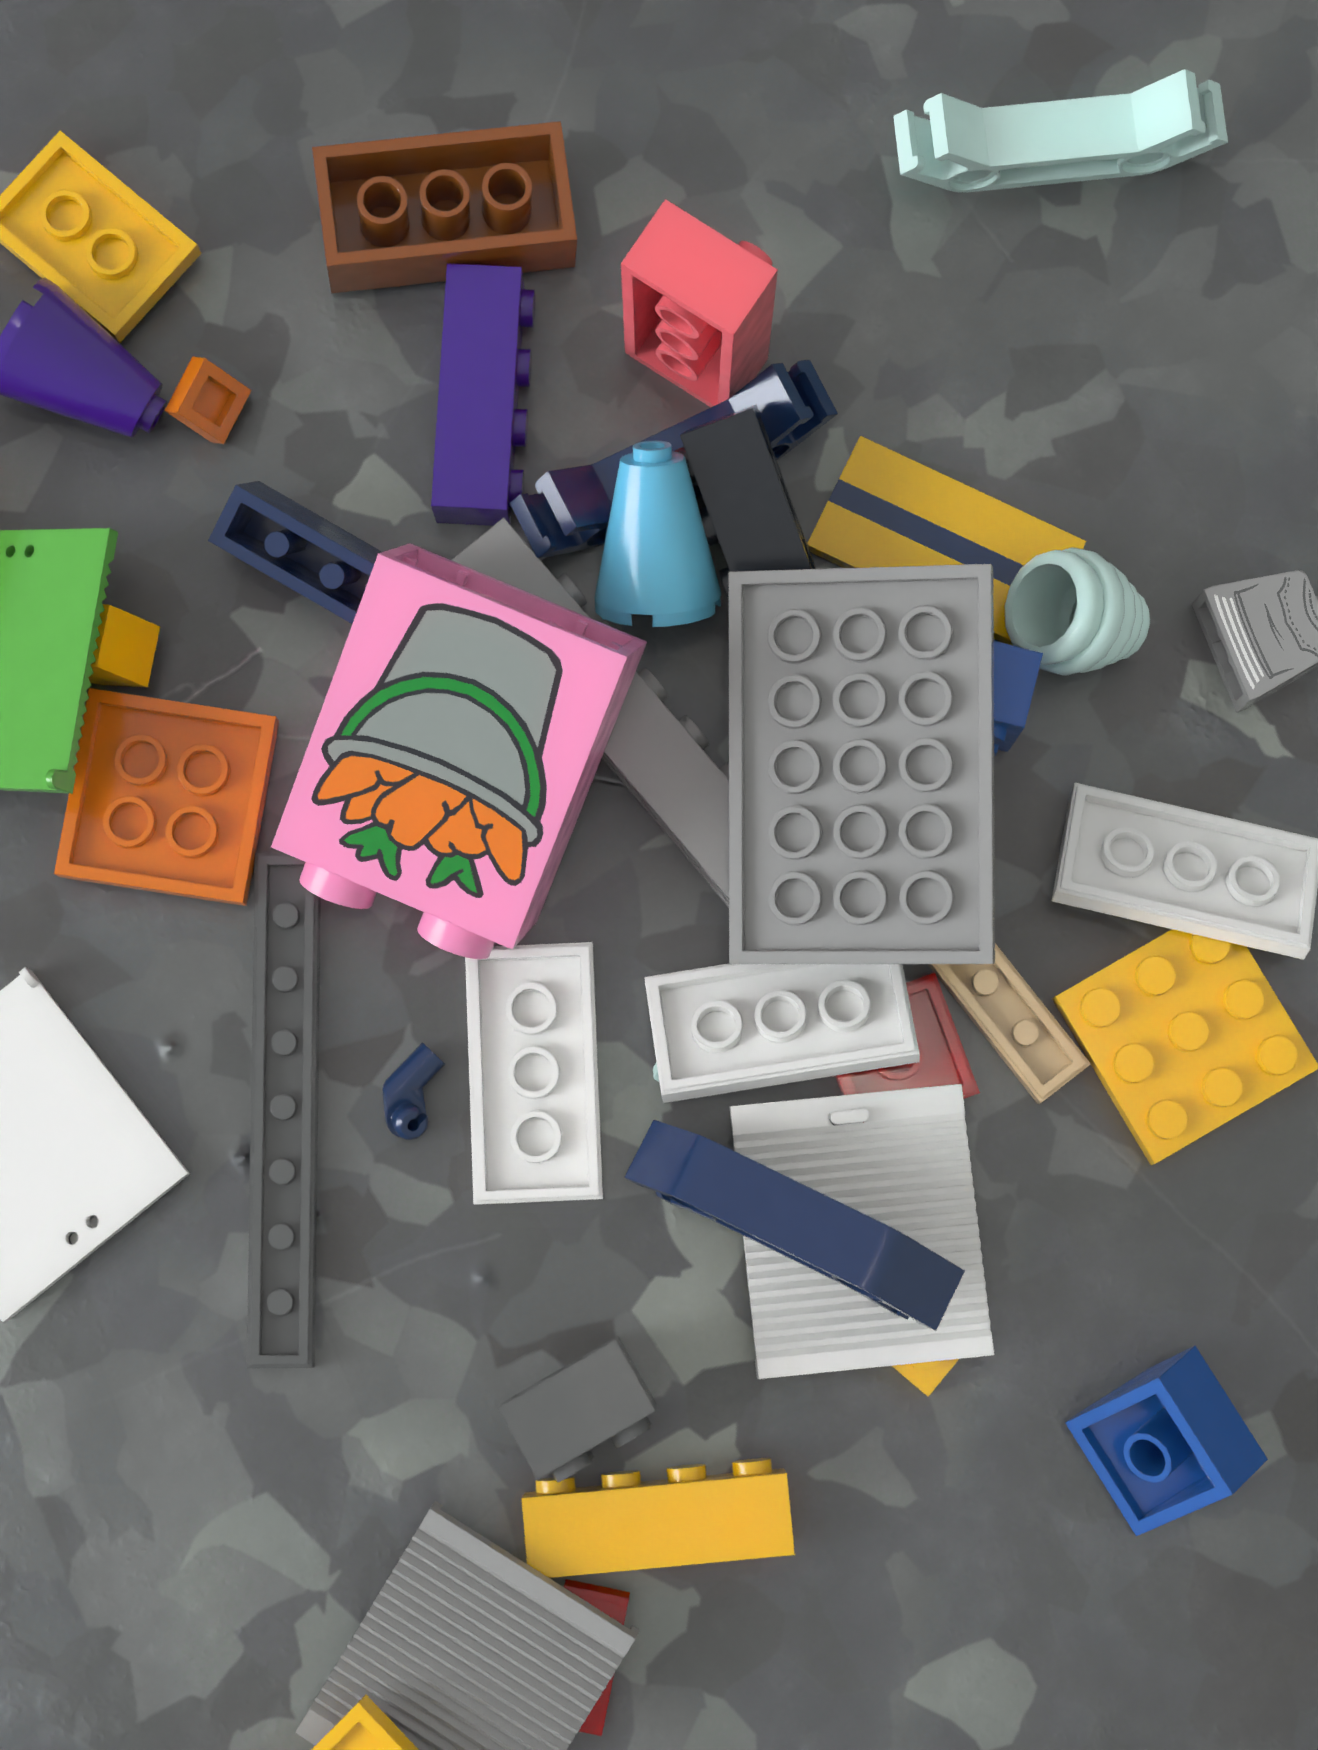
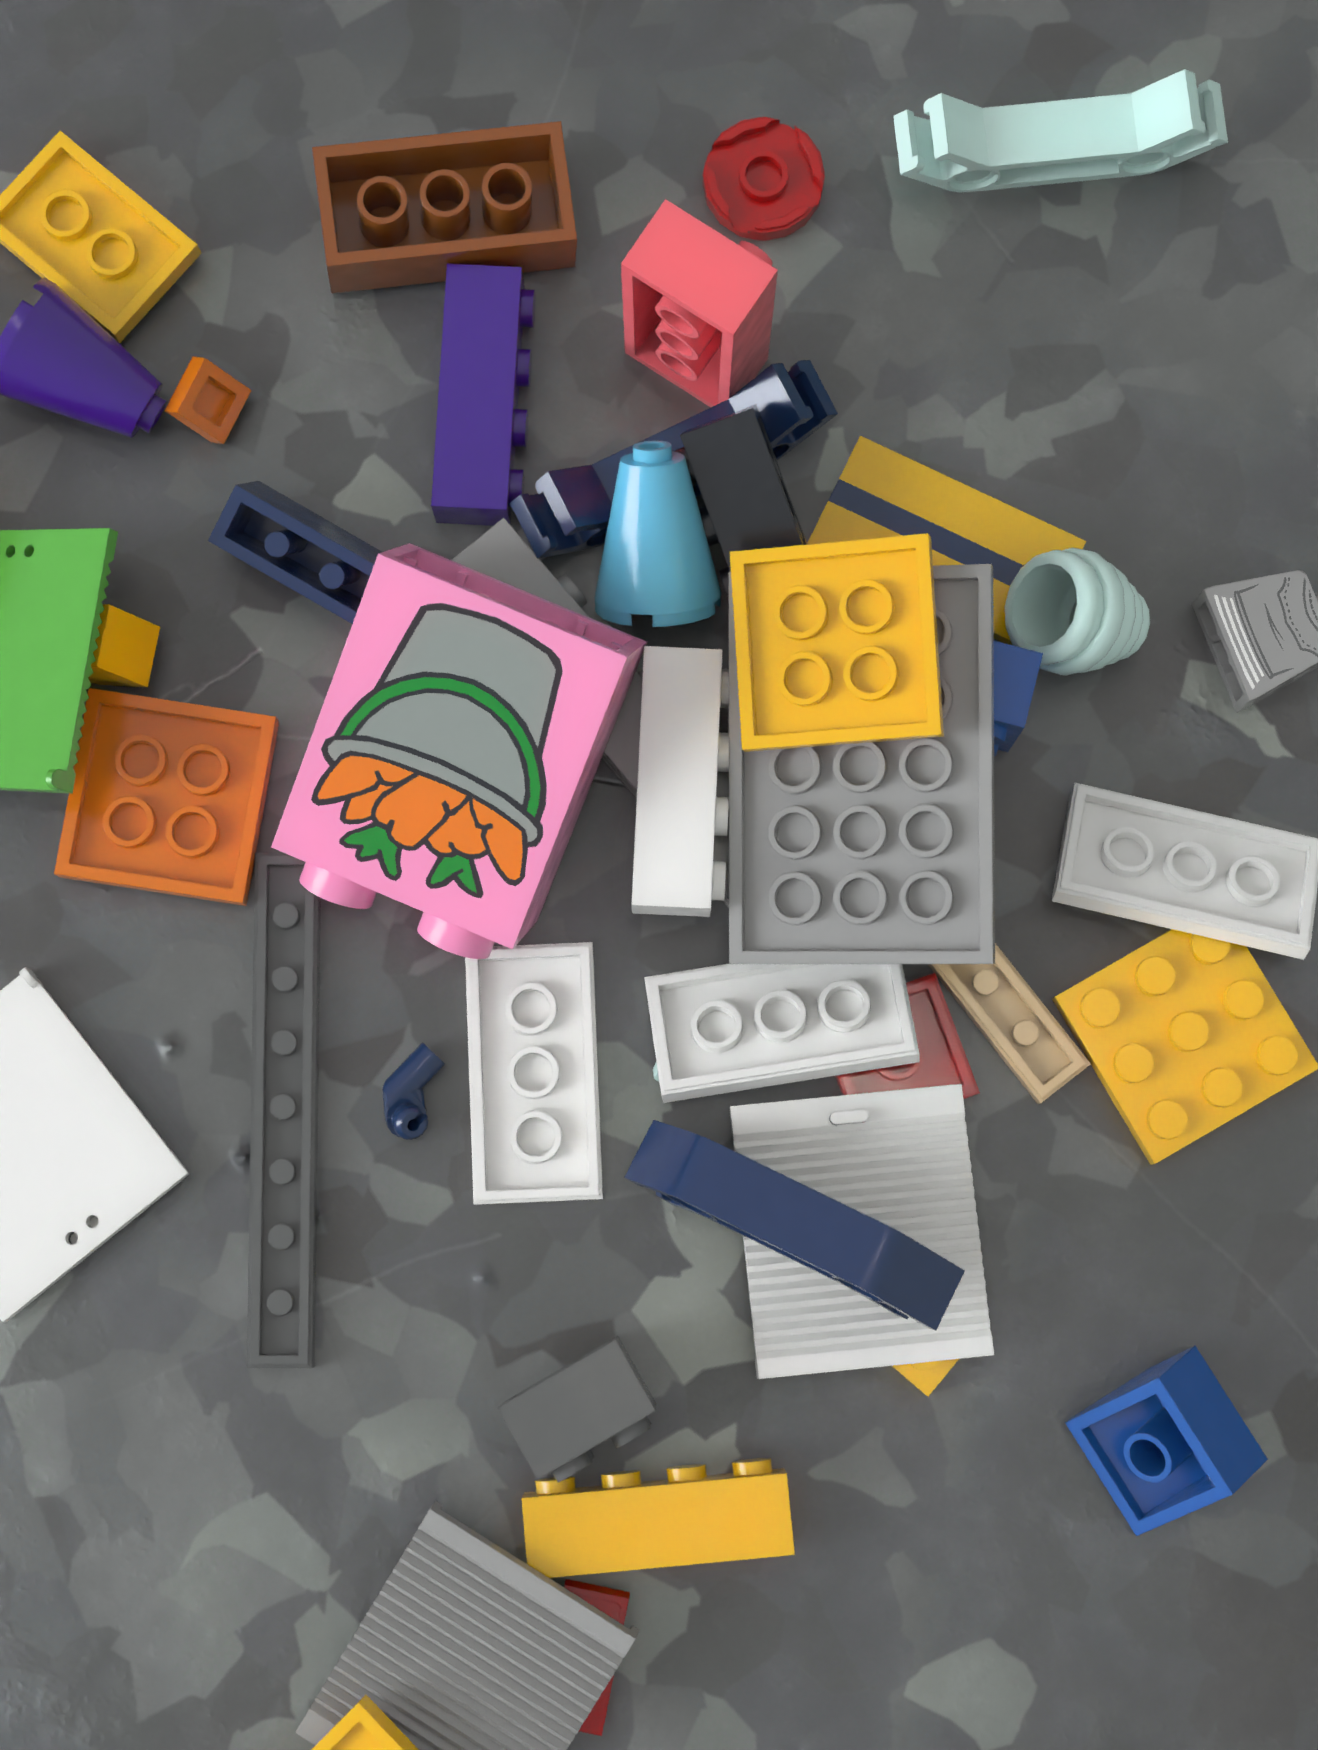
none -> white brick [632,646,729,917]
none -> red tile [702,116,825,241]
none -> yellow plate [730,533,944,752]

